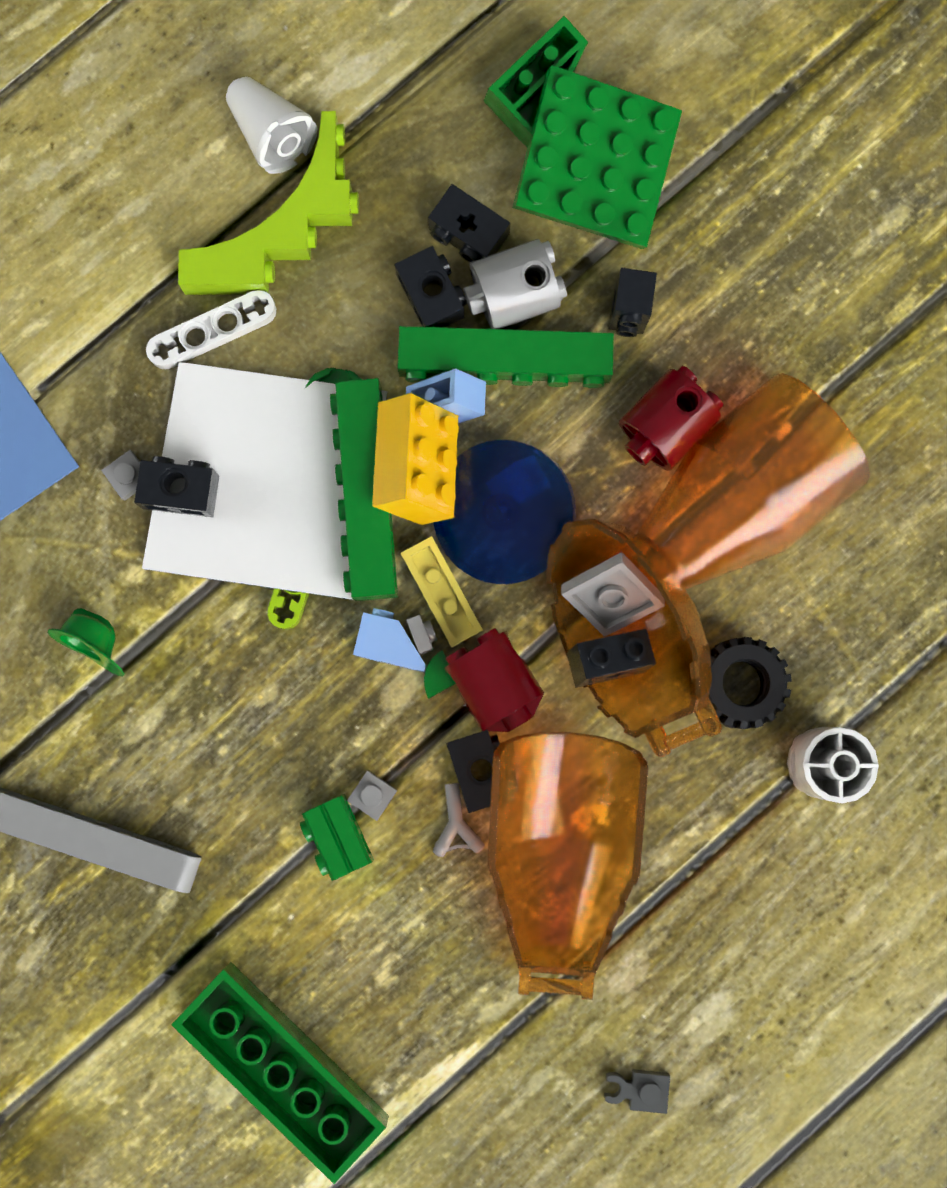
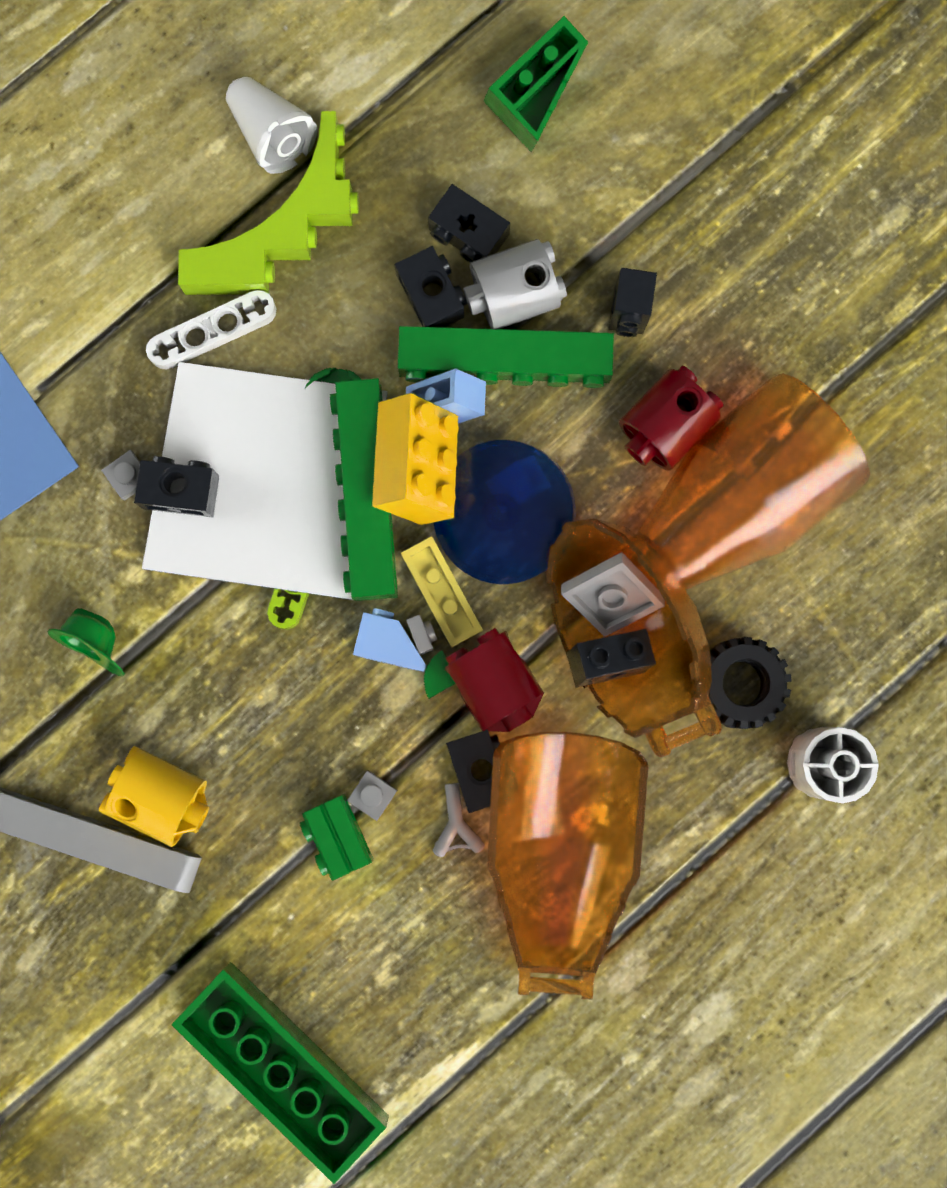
green plate [512,65,682,249] -> none
dark grey plate [604,1069,670,1114] -> none
none -> yellow cylinder [99,746,209,847]

